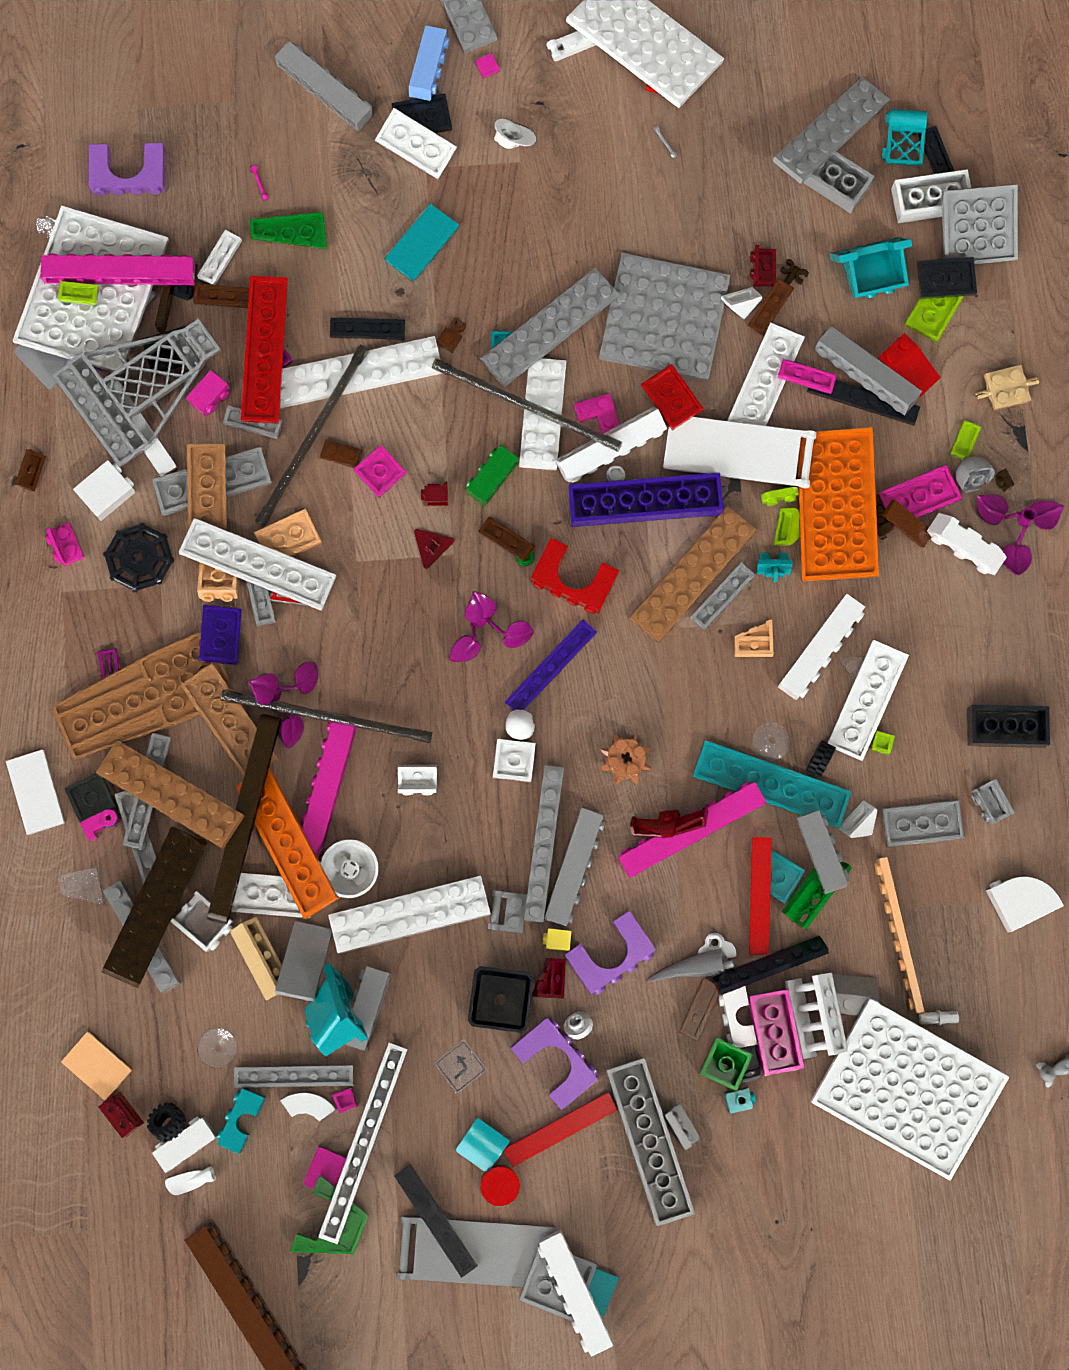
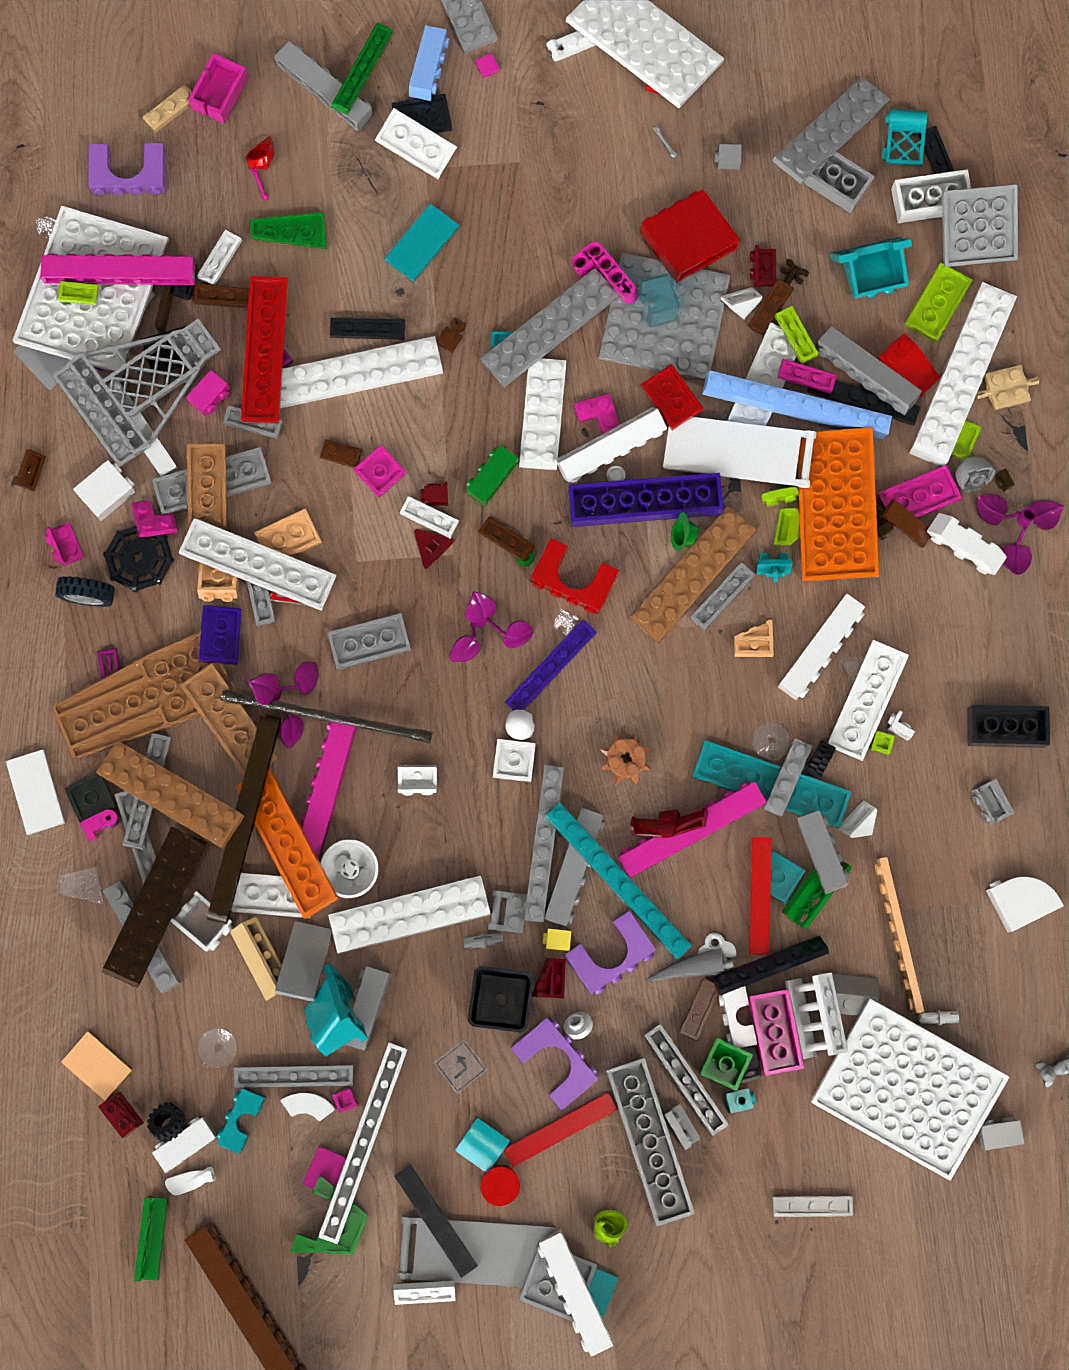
clear smoke piece [255,344,369,527] -> none
clear smoke piece [432,358,623,452] -> none
white piece [494,119,536,149] -> none
light grey tile [881,800,964,847] -> none
black plate [917,257,977,299] -> none
none -> black wheel [55,576,115,607]
none -> dark pink plate [131,500,177,537]
none -> green fence [134,1196,168,1282]
none -> tan plate [142,84,192,133]
none -> dark pink piece [188,53,249,124]
none -> red piece [245,136,274,170]
none -> light grey plate [327,613,411,670]
none -> green tile [331,23,393,115]
none -> white plate [394,1281,455,1305]
none -> white plate [400,496,459,539]
none -> light grey pin [463,932,504,950]
none -> teal plate [545,802,692,959]
none -> clear tile [553,610,579,636]
none -> dark pink beam [572,242,638,304]
none -> lime helmet [593,1210,628,1247]
none -> clear light blue piece [639,273,682,327]
none -> red brick [640,189,740,283]
none -> light grey brick [643,1024,729,1136]
none -> green piece [671,512,699,550]
none -> light blue brick [702,371,892,439]
none -> light grey brick [714,144,741,170]
none -> light grey plate [764,739,812,817]
none -> tile [772,1195,853,1217]
none -> lime plate [775,306,819,364]
none -> white bracket [887,710,915,741]
none -> white brick [909,282,1017,467]
none -> light grey hinge [979,1116,1024,1150]

